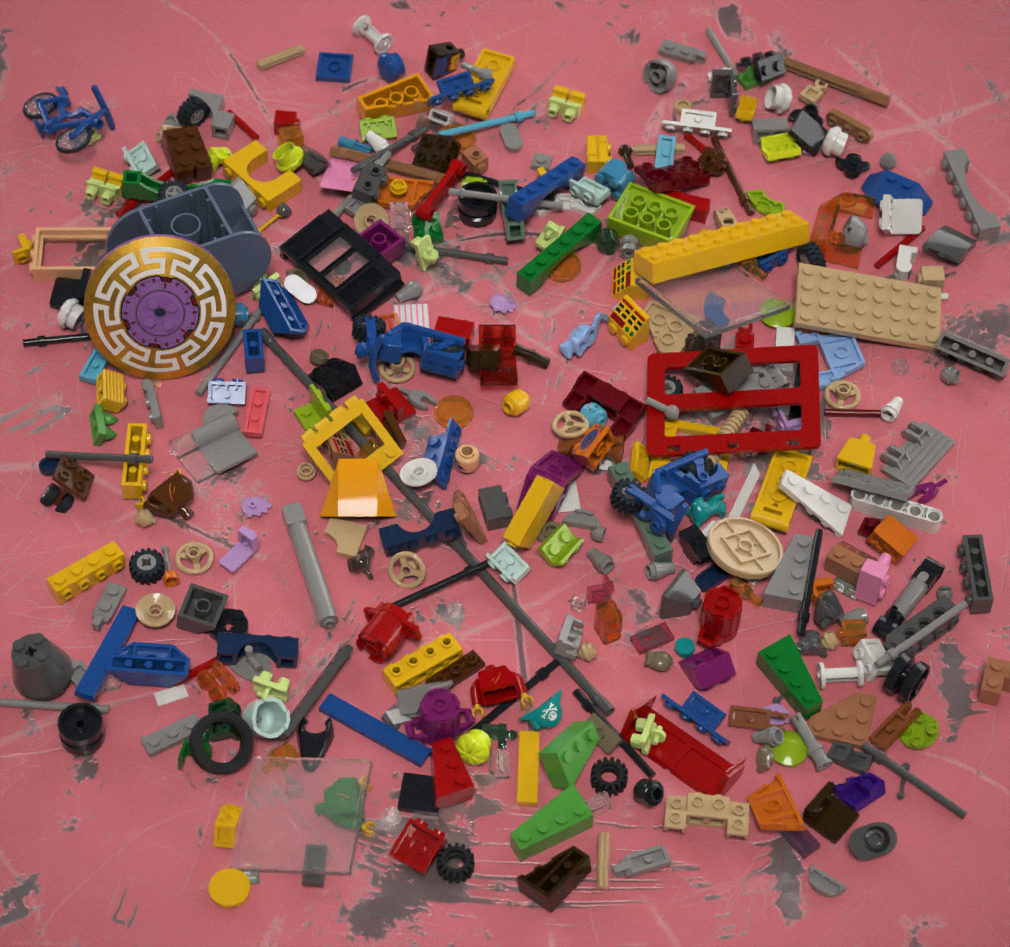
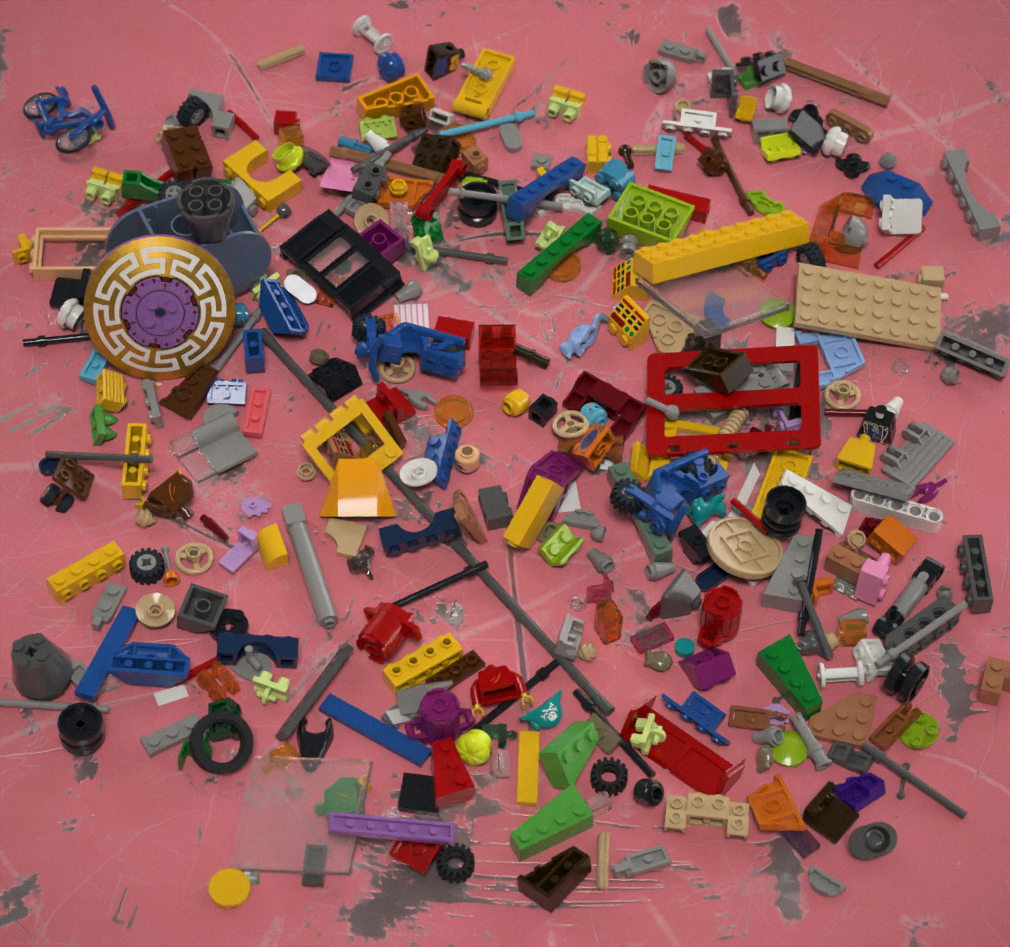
light aqua bracket [122,141,160,176] -> none
neon yellow bracket [208,147,233,172] -> none
yellow bracket [213,804,243,849] -> none
light aqua cylinder [242,697,290,738] -> none
lime bracket [293,384,332,433] -> none
tan piece [388,551,426,589] -> none
blue bracket [426,71,495,107] -> none
dark brown torso [466,344,501,370] -> none
light aqua bracket [485,542,532,585] -> none
lavender piece [489,293,517,314] -> none
dark red bracket [634,156,711,193] -> none
tan leg [713,207,737,229] -> none
clear yellow piece [729,576,763,607] -> none
red plate [735,322,754,349] -> none
tan plate [799,79,828,105] -> none
dark grey hat [814,589,844,628] -> none
white leg [894,245,918,281] -> none
dark grey slope [921,225,977,263] -> none
none -> reddish brown wing [159,361,219,420]
none -> dark grey cone [177,177,235,243]
none -> dark red animal [200,514,229,542]
none -> yellow brick [257,523,288,571]
none -> medium lavender tile [328,812,455,845]
none -> reddish brown brick [399,103,427,131]
none -> black brick [528,394,558,428]
none -> dark red animal [646,600,661,621]
none -> red piece [730,497,769,535]
none -> black wheel [761,485,807,538]
none -> dark grey bar [792,576,833,660]
none -> tan plate [847,529,866,549]
none -> black torso [856,405,896,446]

